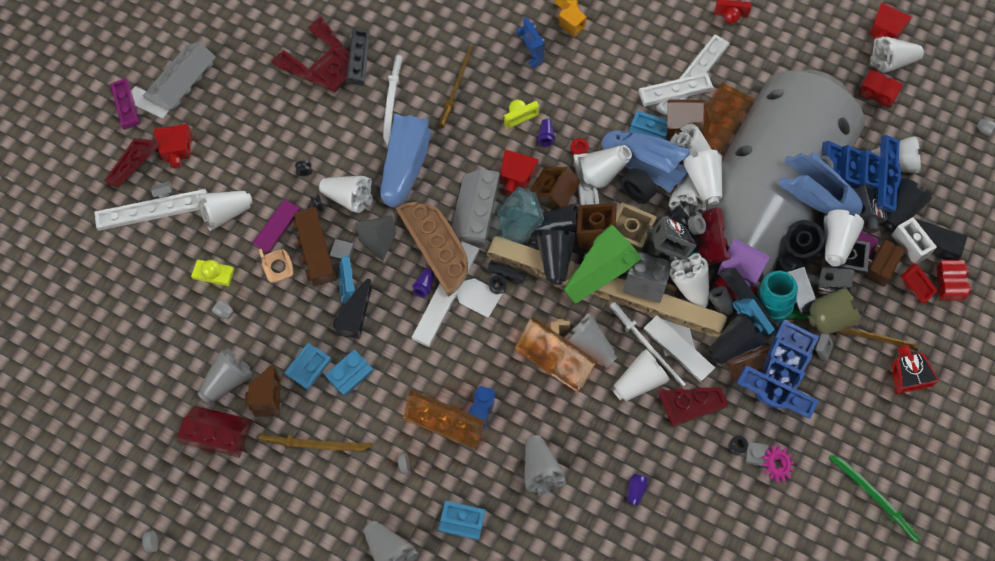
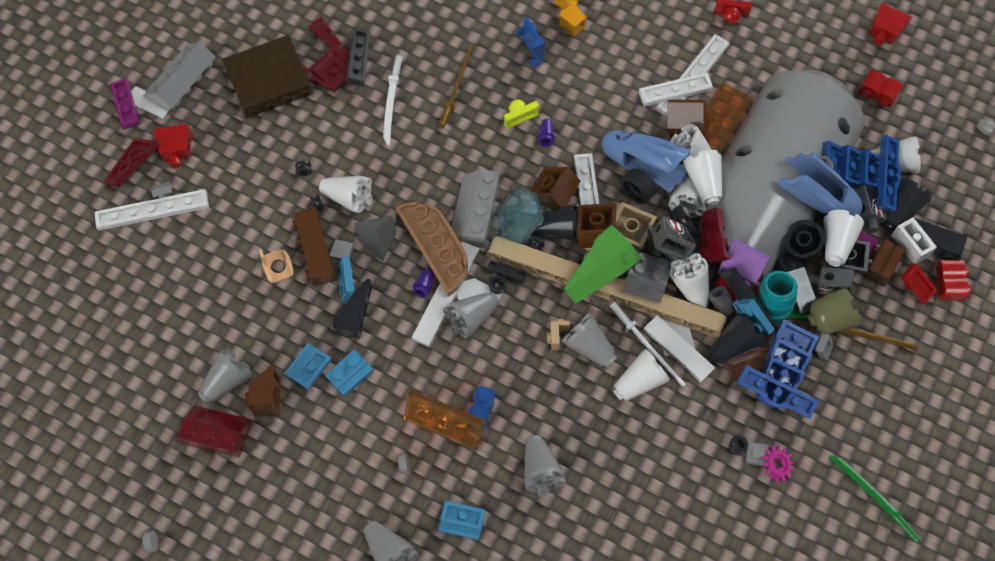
neon yellow tile [191,260,235,286] -> none
white cone [197,191,253,231] -> none
light grey hose [212,299,234,319] -> none
magenta tile [253,199,301,253] -> none
pearl gold sword [259,433,373,451] -> none
medium blue piece [380,114,432,207] -> none
red torso [500,149,539,196] -> none
clear orange tile [515,317,598,393] -> none
black cone [537,230,575,285] -> none
red tile [570,138,589,155] -> none
white cone [580,145,632,188] -> none
dark purple cone [627,473,649,506] -> none
dark azure plate [628,110,668,140] -> none
dark red wing [657,387,729,428] -> none
light grey tile [688,215,706,235] -> none
white cone [870,37,924,73] -> none
torso [891,345,939,394] -> none
none -> dark brown panel [222,35,313,119]
none -> light grey cone [443,292,499,338]

